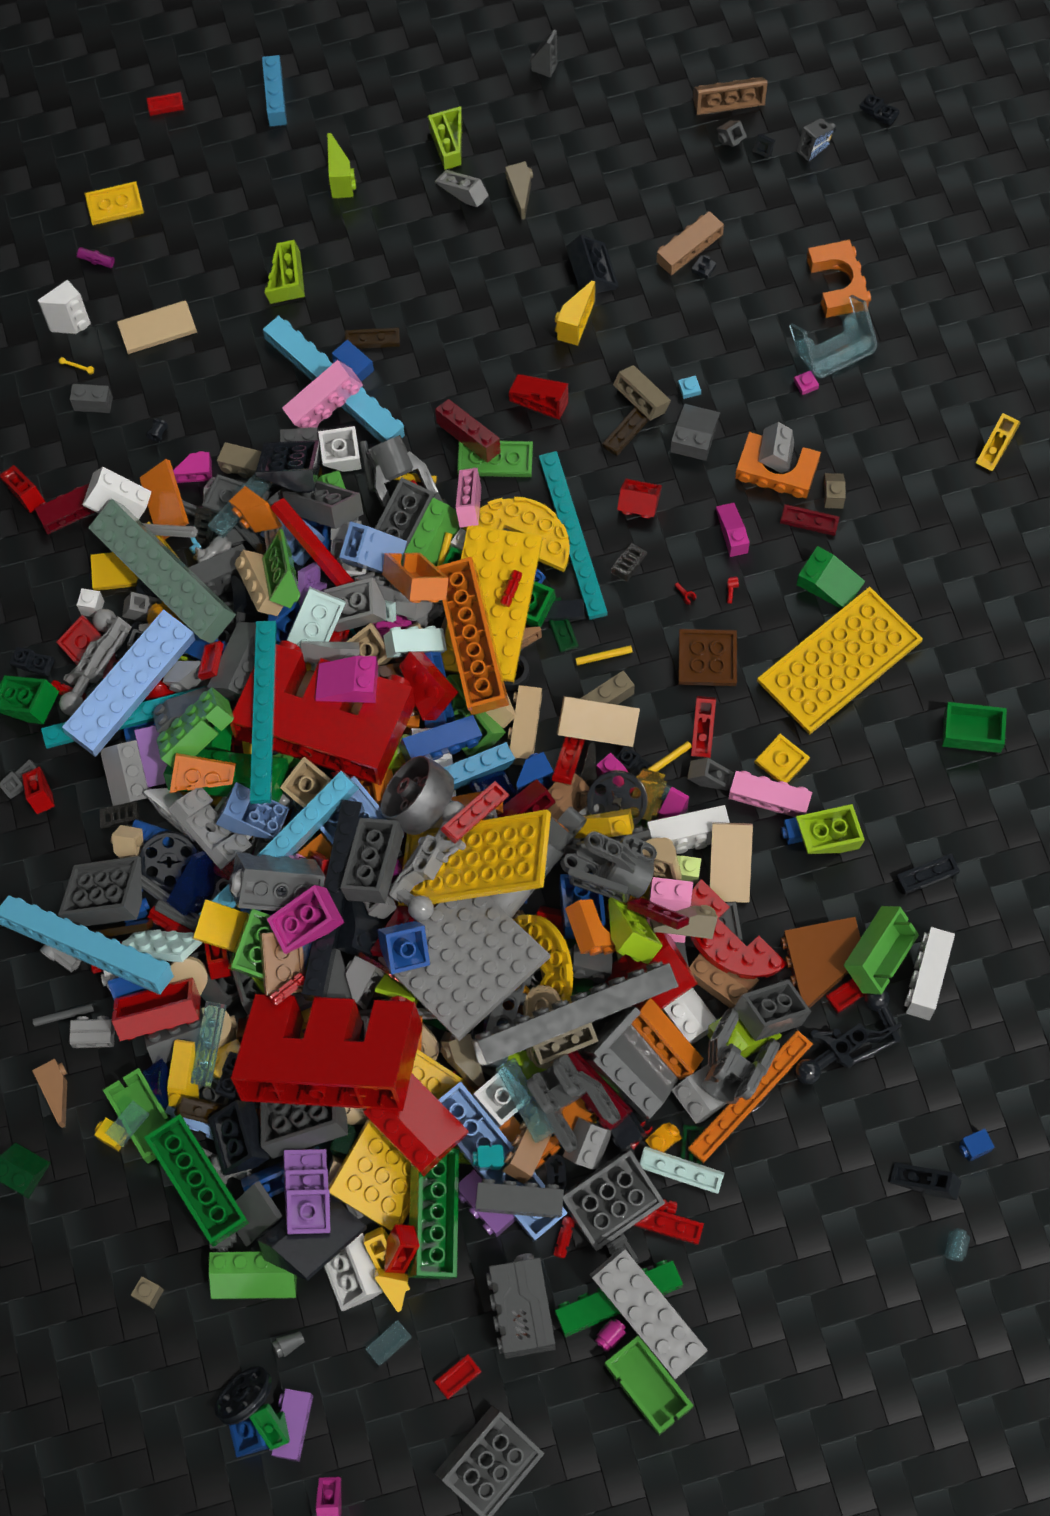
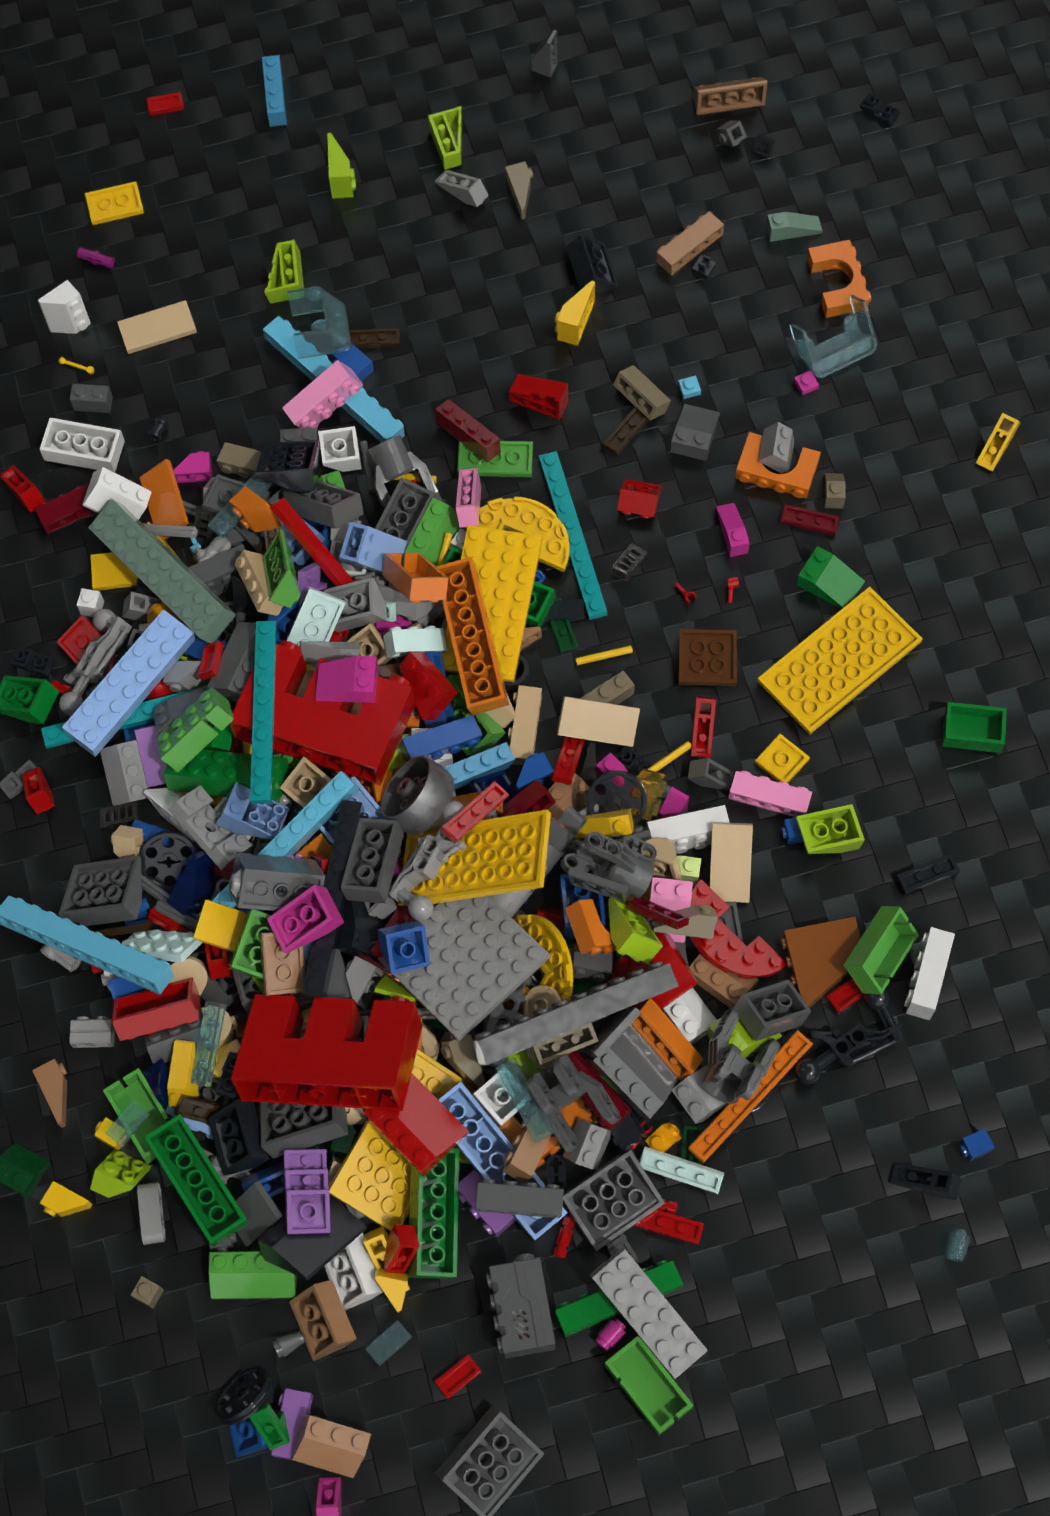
dark grey bar [33,1004,94,1027] -> none
orange wing [170,753,236,793] -> none
red axle [269,973,305,1005] -> none
teal brick [472,1145,504,1171] -> none
red axle [500,570,522,607] -> none
dark grey torso [797,118,836,161] -> none
none -> white brick [39,418,125,473]
none -> yellow slope [40,1181,93,1217]
none -> lime slope [90,1149,151,1198]
none -> light grey beam [137,1182,166,1245]
none -> clear light blue windscreen [288,286,351,359]
none -> medium nougat slope [289,1280,356,1361]
none -> medium nougat slope [291,1415,371,1478]
none -> sand green slope [766,212,822,242]

